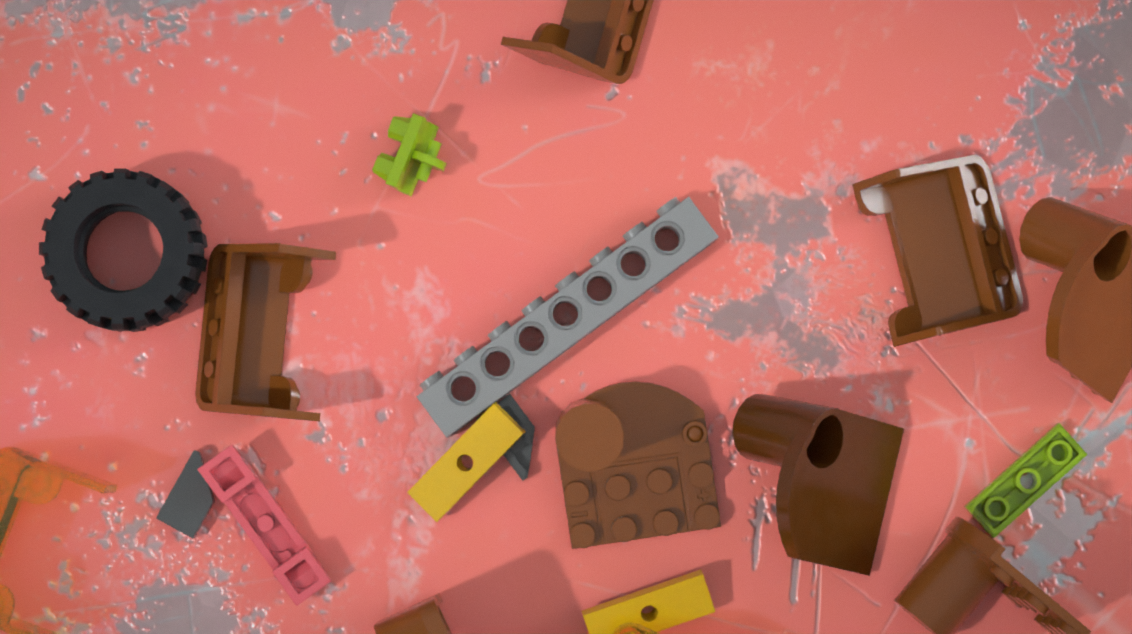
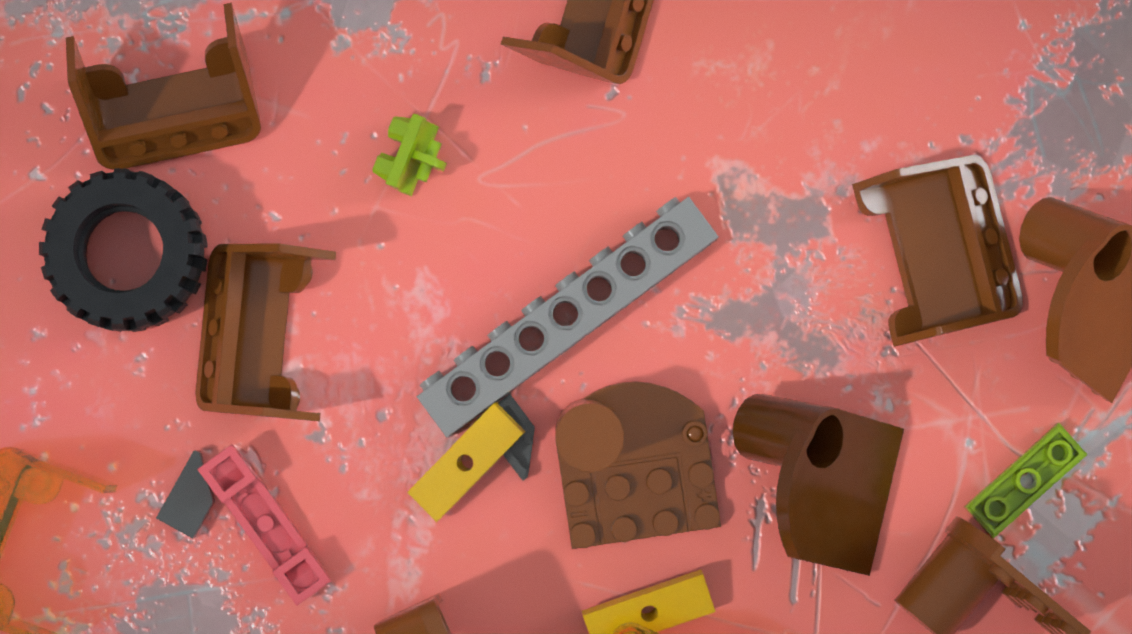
none -> dark orange windscreen [65,2,261,170]

